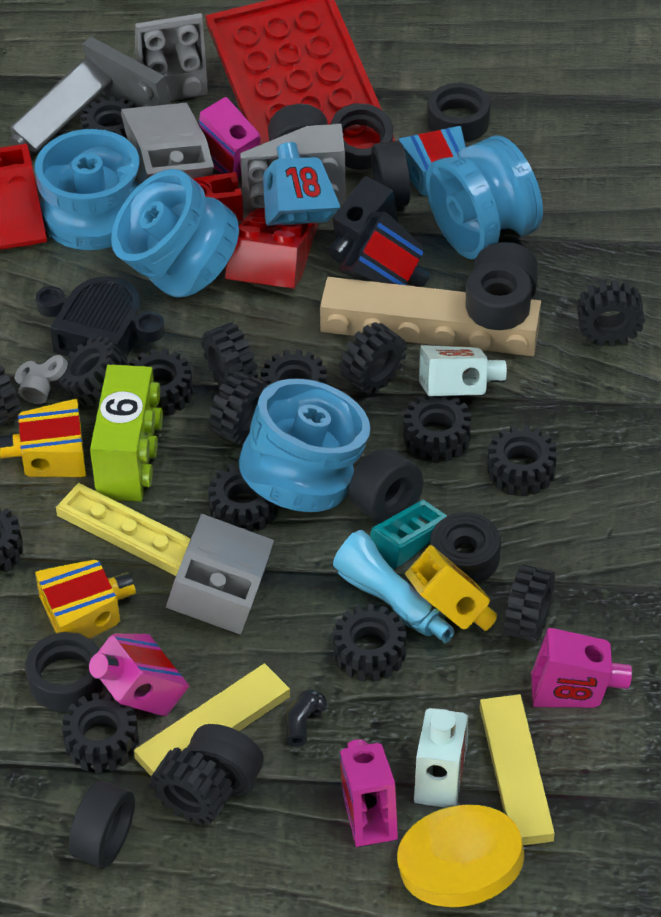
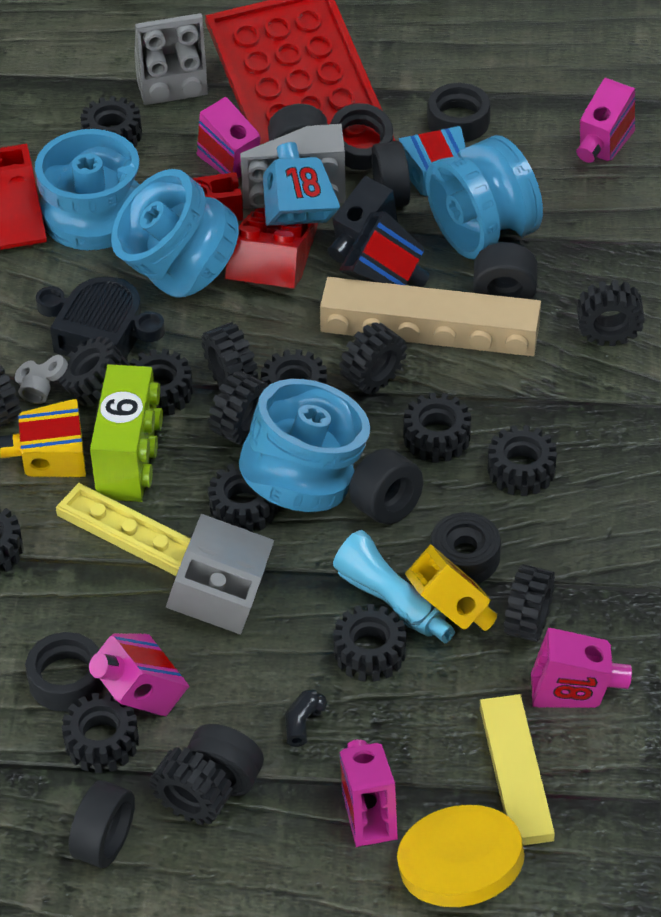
dark grey piece [9,36,171,152] -> none
yellow torso [35,560,136,639] -> none
light grey slope [121,103,214,184] -> none
light yellow tile [134,663,290,776] -> none
teal slope [370,499,447,569] -> none
light aqua torso [414,708,468,808] -> none
light aqua torso [419,345,507,396] -> none
black tyre [465,261,532,331] -> none
none -> dark pink torso [576,78,635,163]

